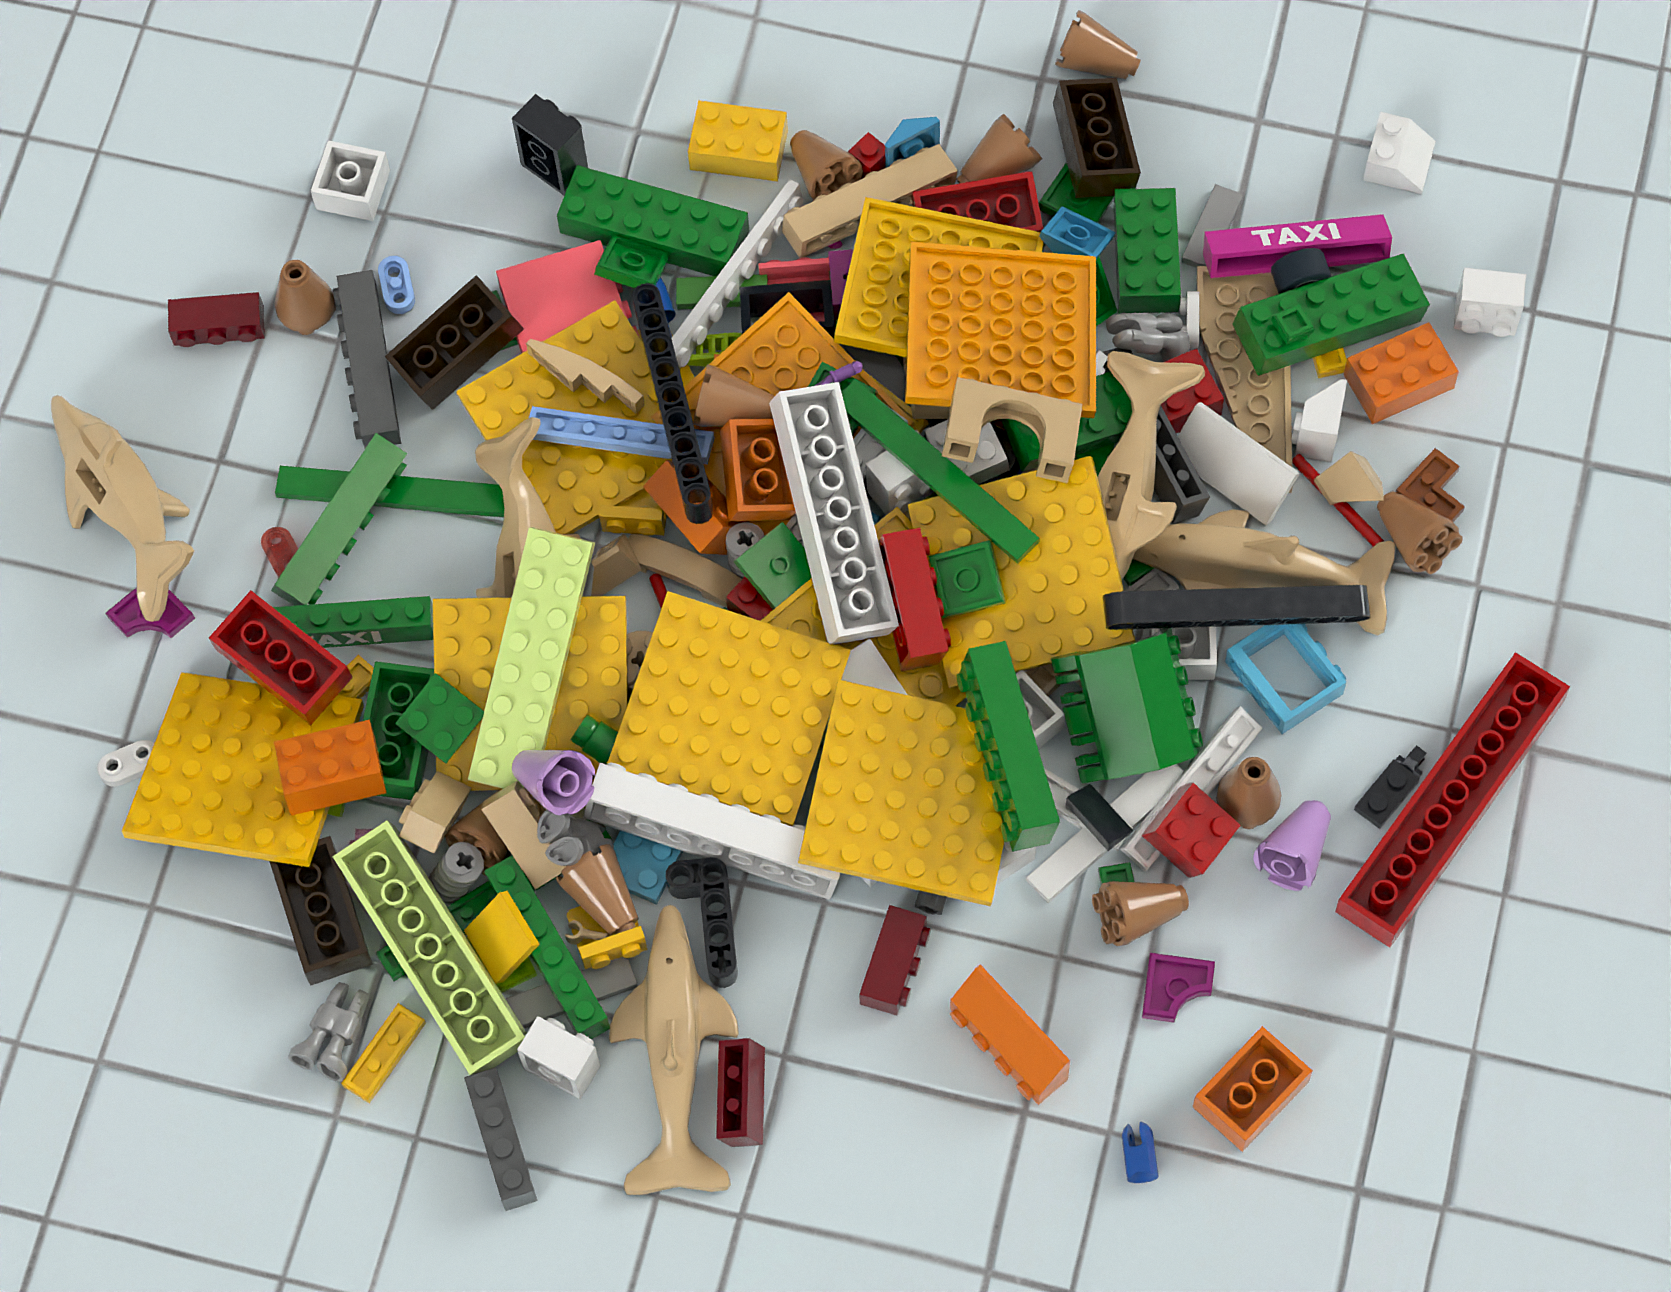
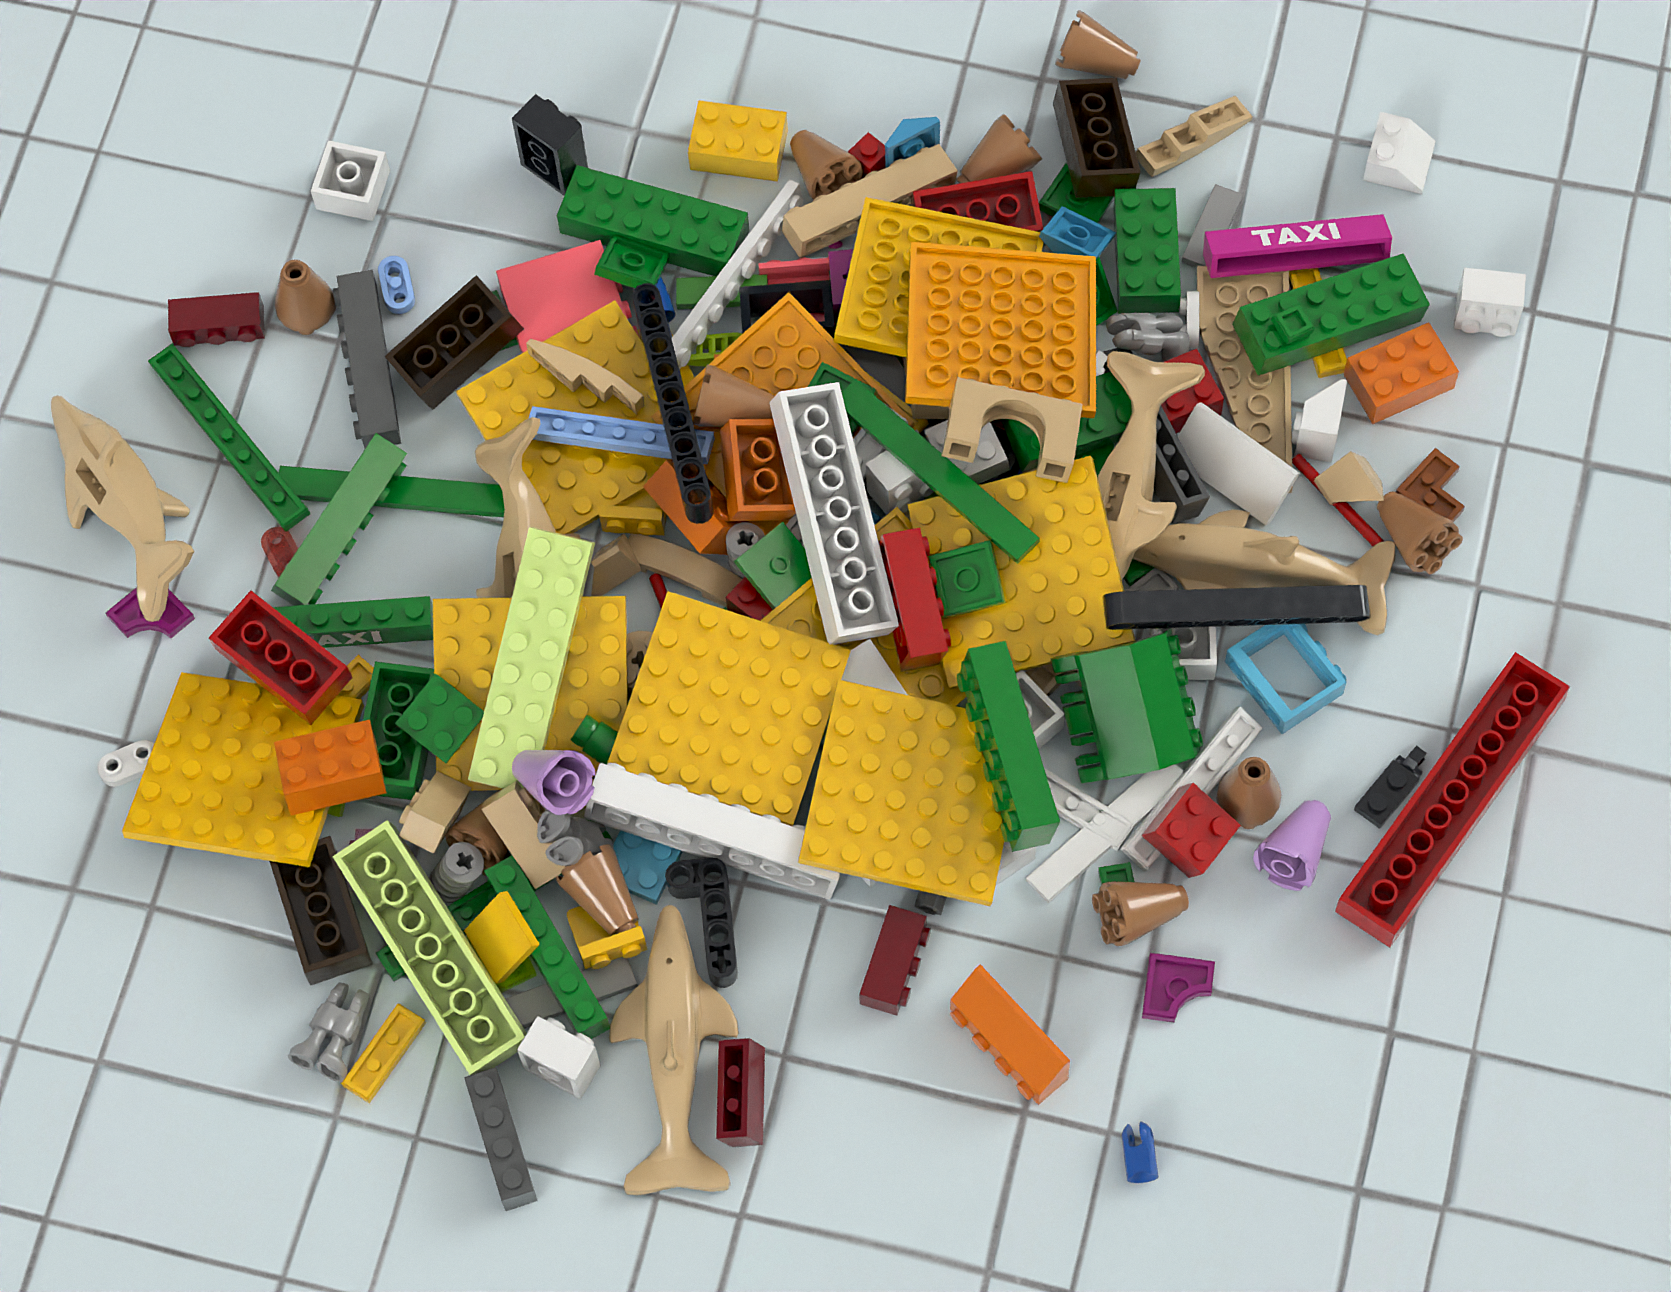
tan hand [565,920,609,944] -> none
medium lavender piece [814,361,863,386] -> none
black slope [1066,784,1133,851] -> none
orange brick [1193,1026,1313,1152] -> none
black wheel [1271,248,1331,294] -> none
none -> green tile [148,343,311,532]
none -> tan slope [1136,96,1253,177]

